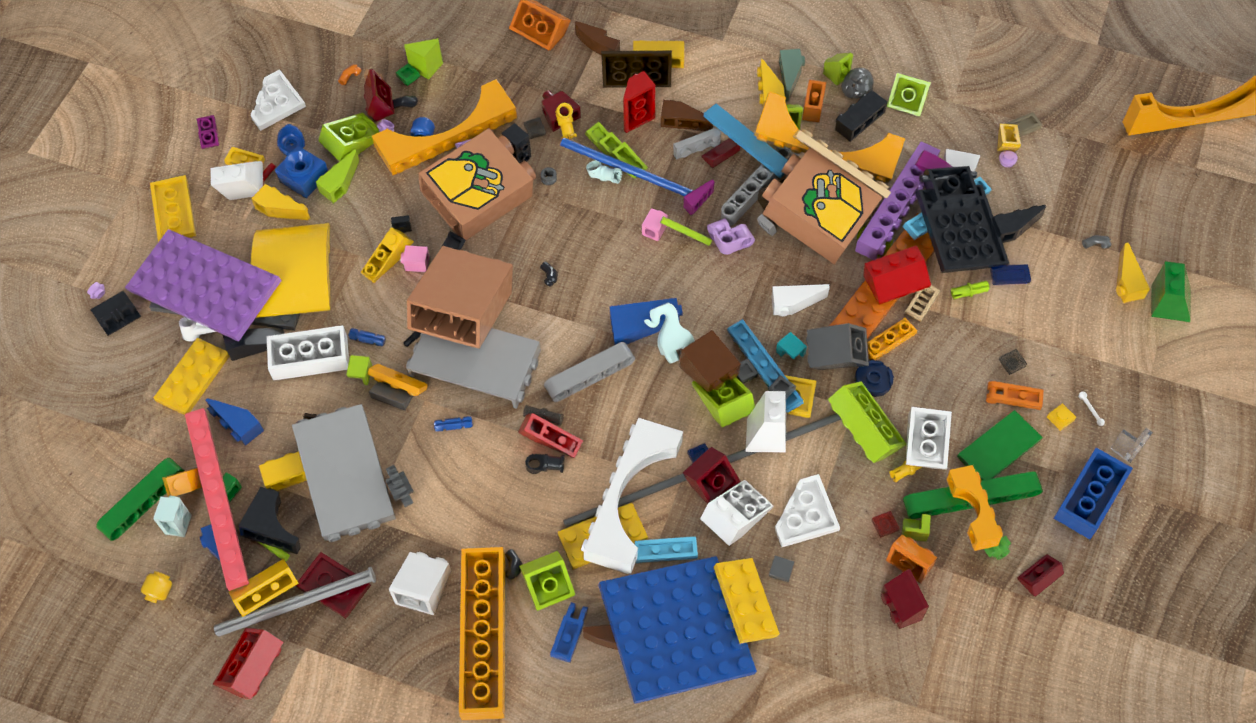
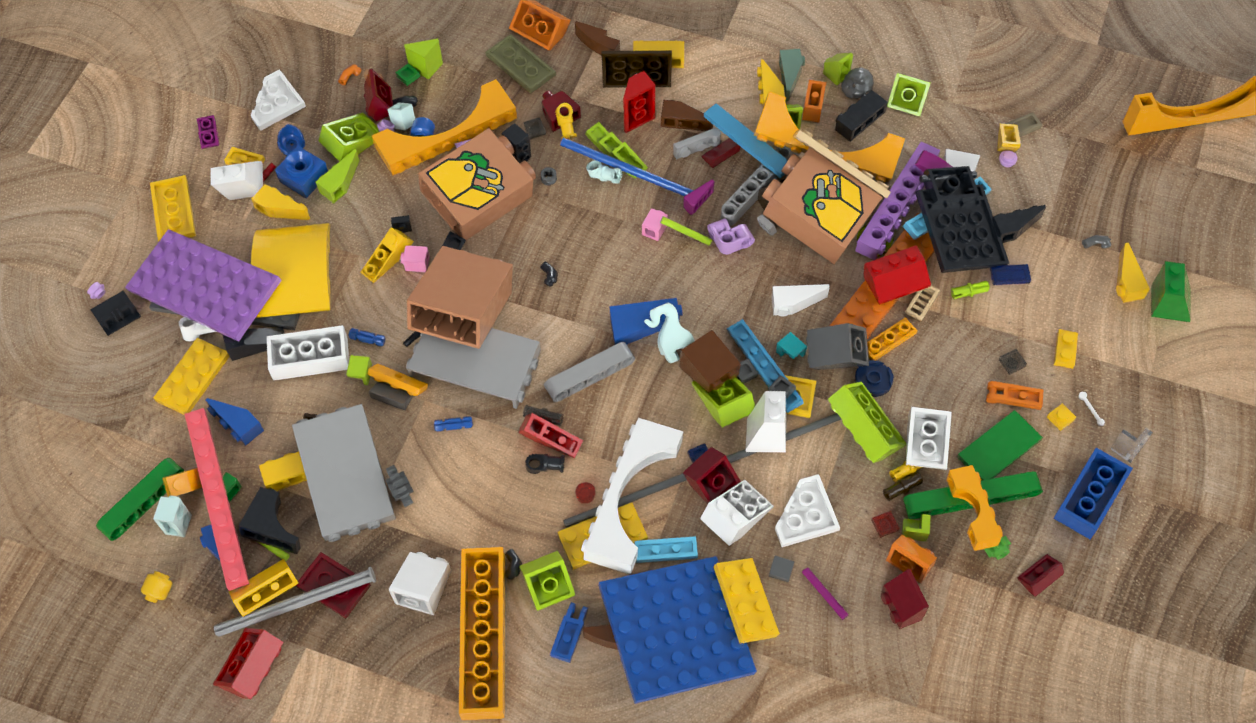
none -> light aqua panel [388,103,415,130]
none -> olive tile [485,34,556,94]
none -> clear red tile [575,482,596,503]
none -> magenta bar [802,567,849,620]
none -> dark brown pin [883,472,923,501]
none -> yellow plate [1054,329,1078,369]

